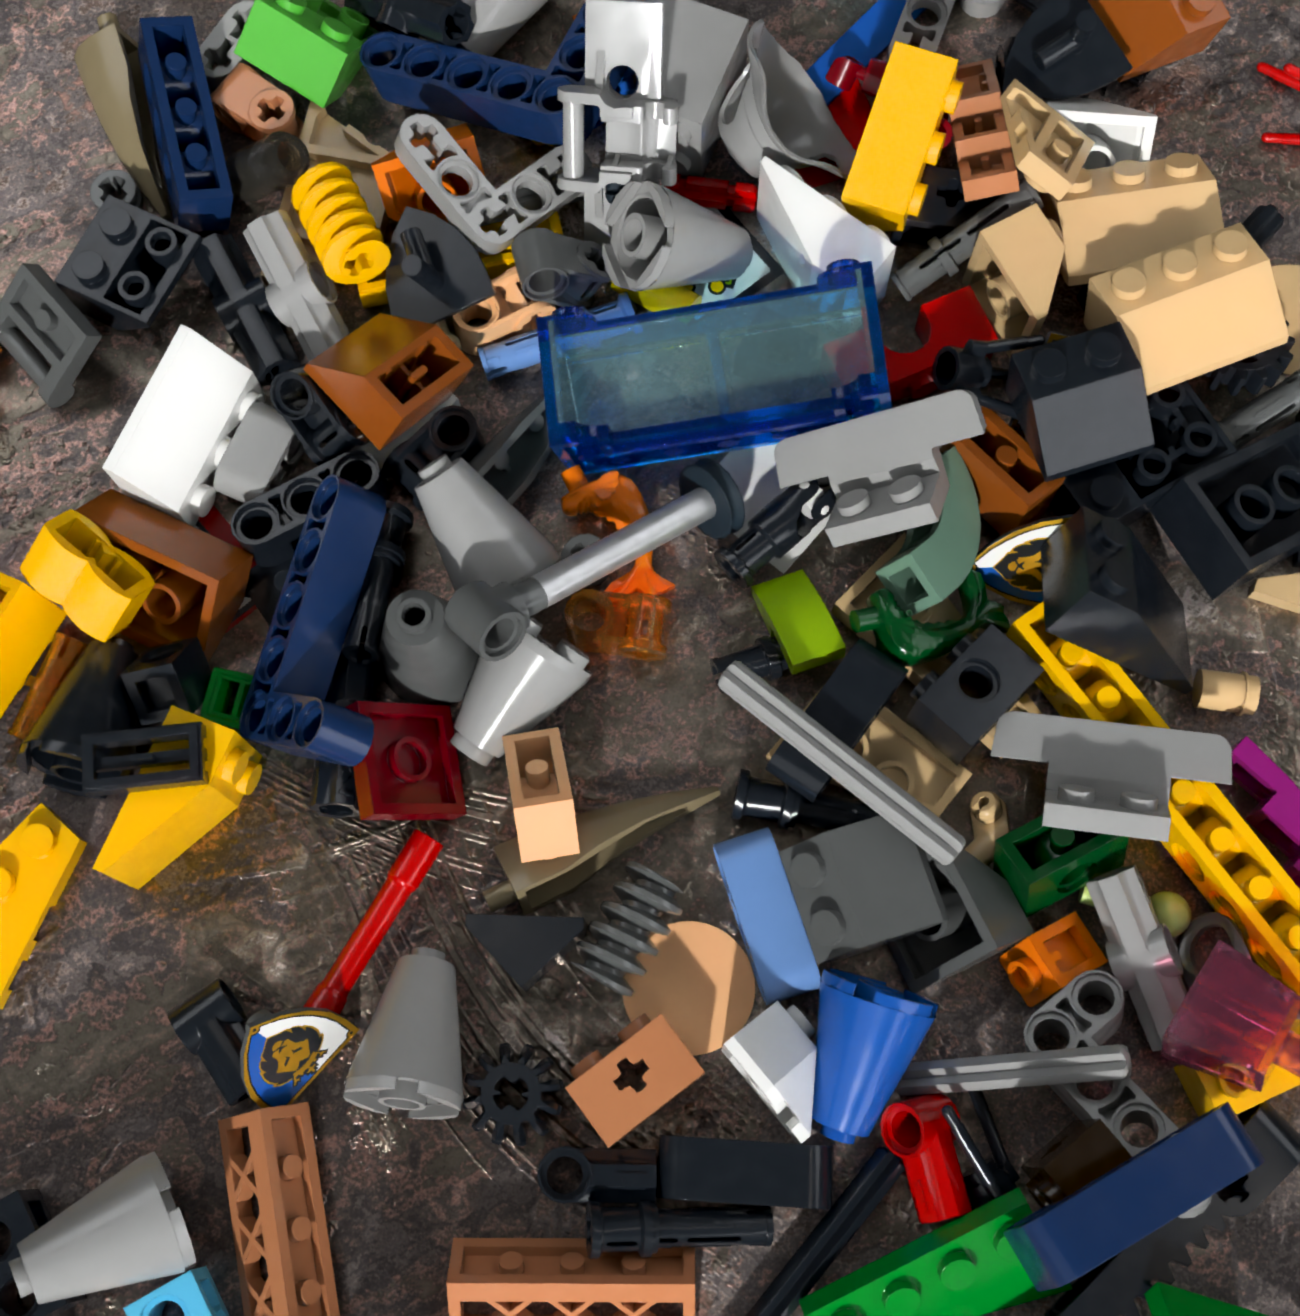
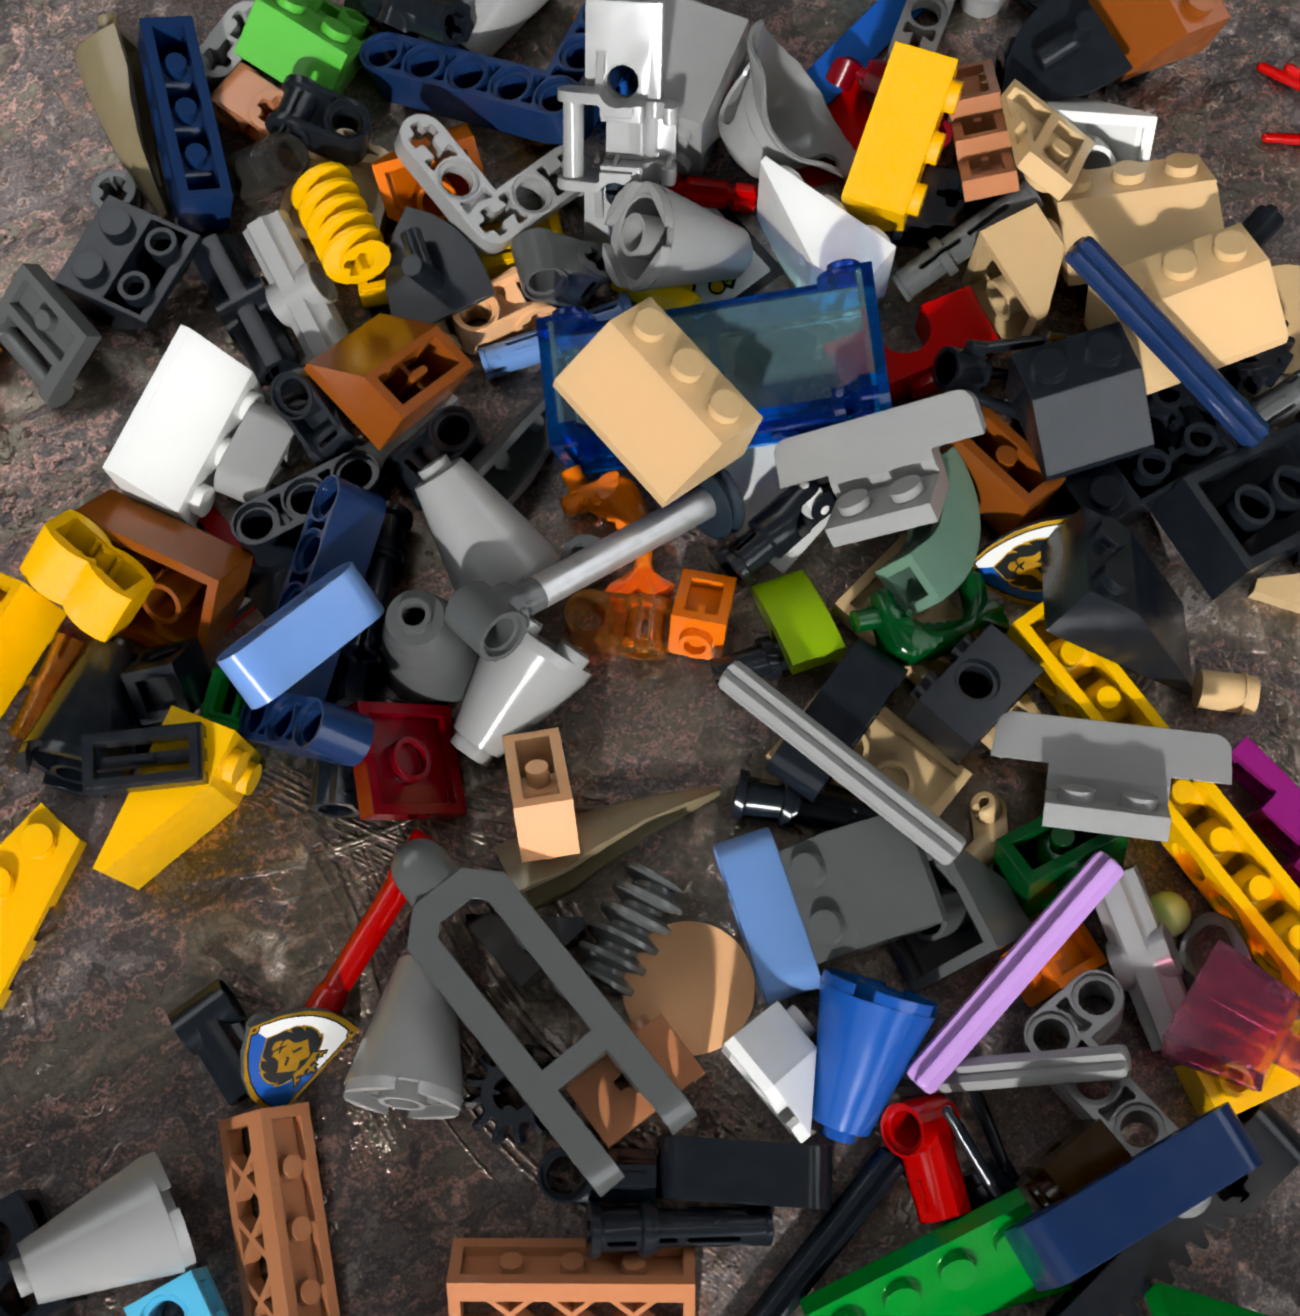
none -> medium blue beam [215,561,385,710]
none -> black piece [265,74,372,166]
none -> dark grey piece [391,838,697,1197]
none -> tan slope [552,297,763,508]
none -> orange bracket [668,568,737,660]
none -> lavender axle [906,850,1124,1094]
none -> dark blue axle [1065,236,1270,448]

